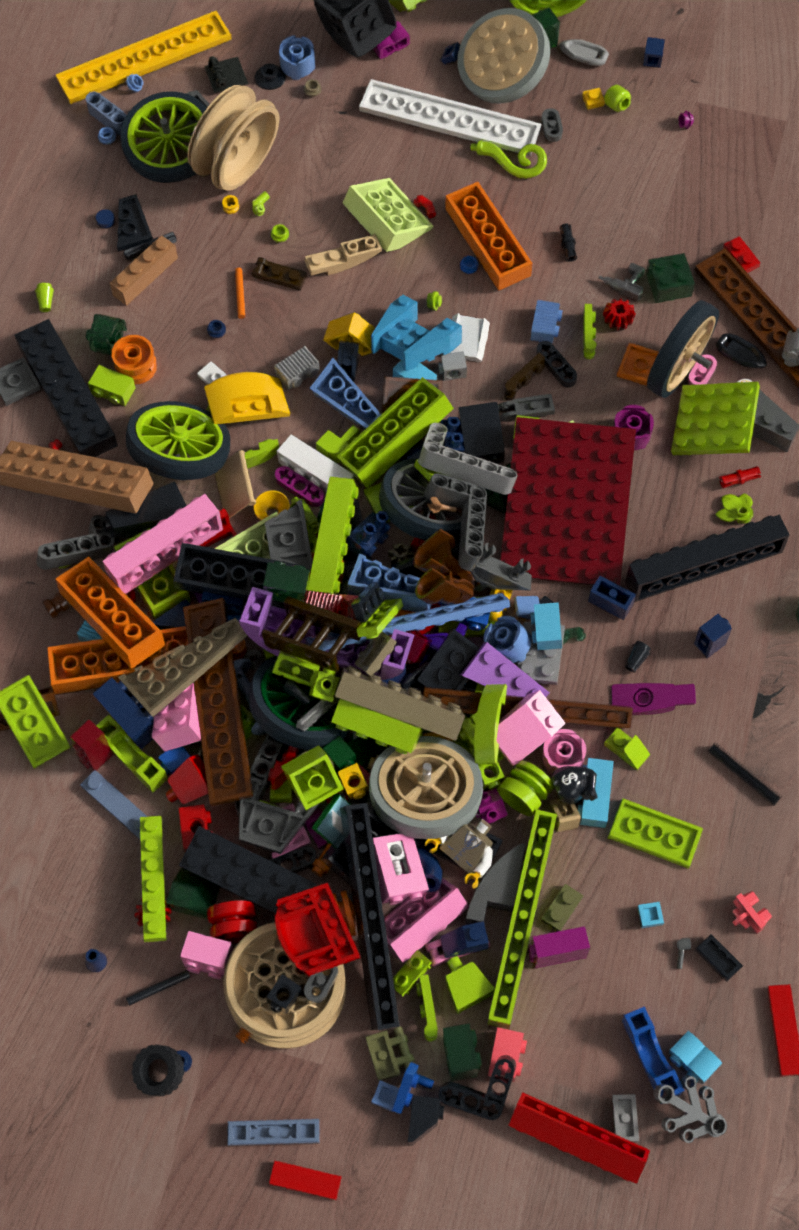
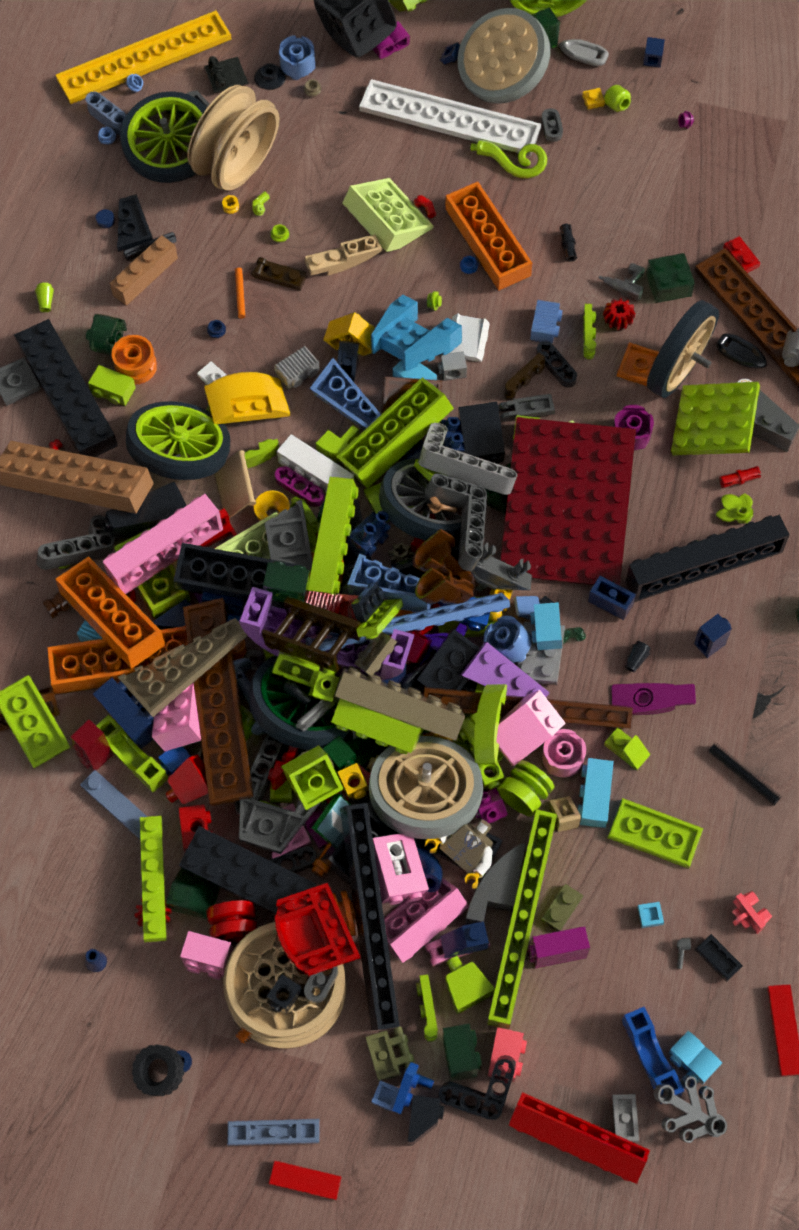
black bar [126,970,191,1006] -> none
lime hinge [393,950,432,997] -> none
black piece [551,766,598,804] -> none
bright pink plate [688,355,717,385] -> none

